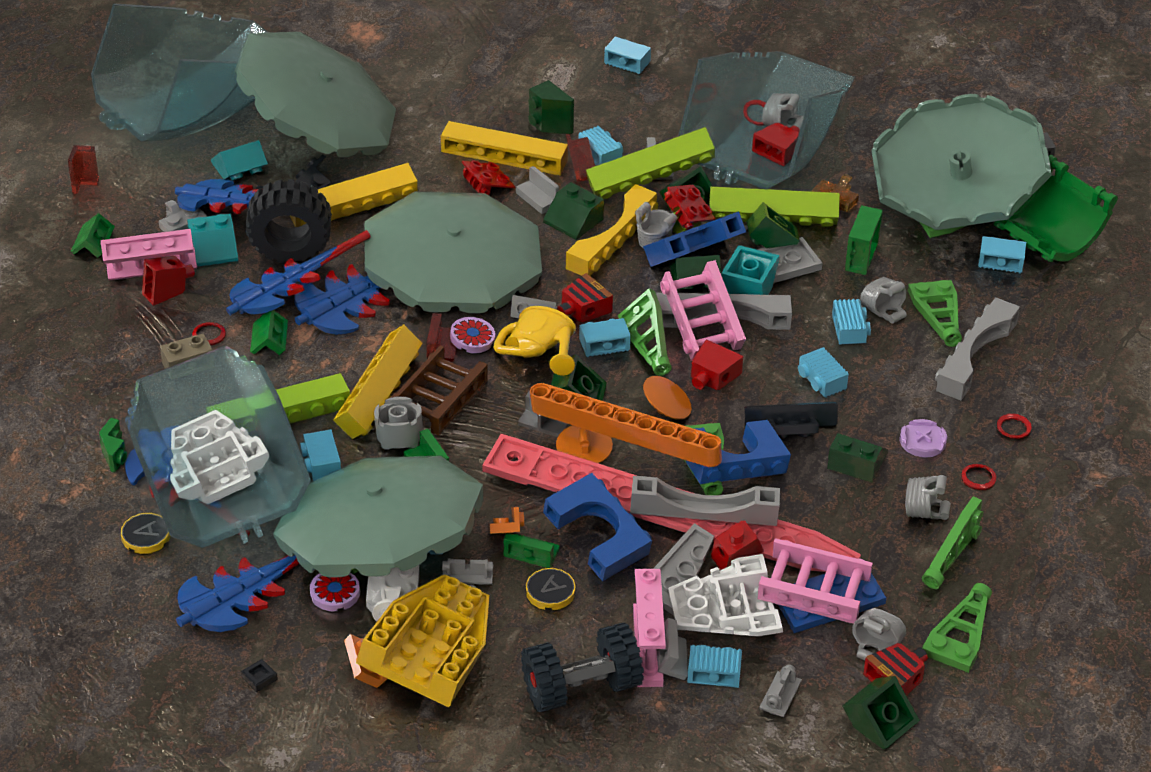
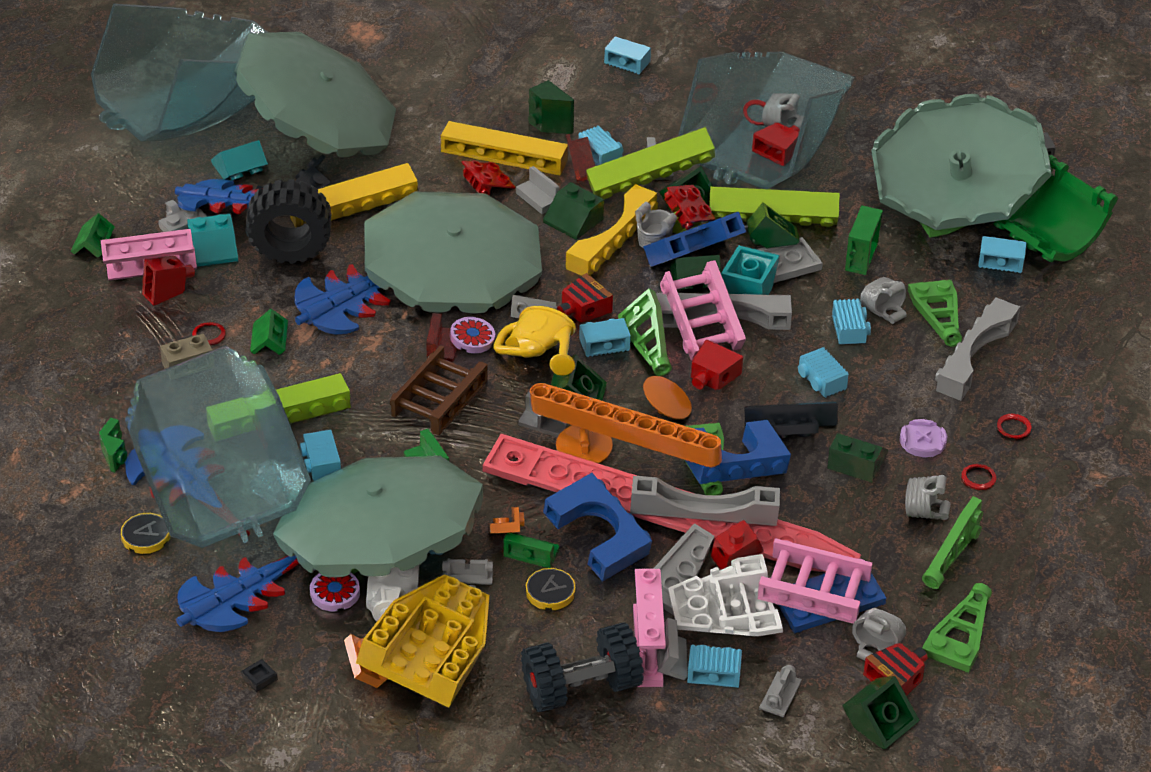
clear red panel [68,145,99,194] -> none
white wedge [170,410,270,504] -> none
blue animal [226,230,371,316] -> none
yellow brick [333,324,423,439] -> none
light grey brick [374,397,423,449] -> none
clear orange plate [811,174,859,212] -> none

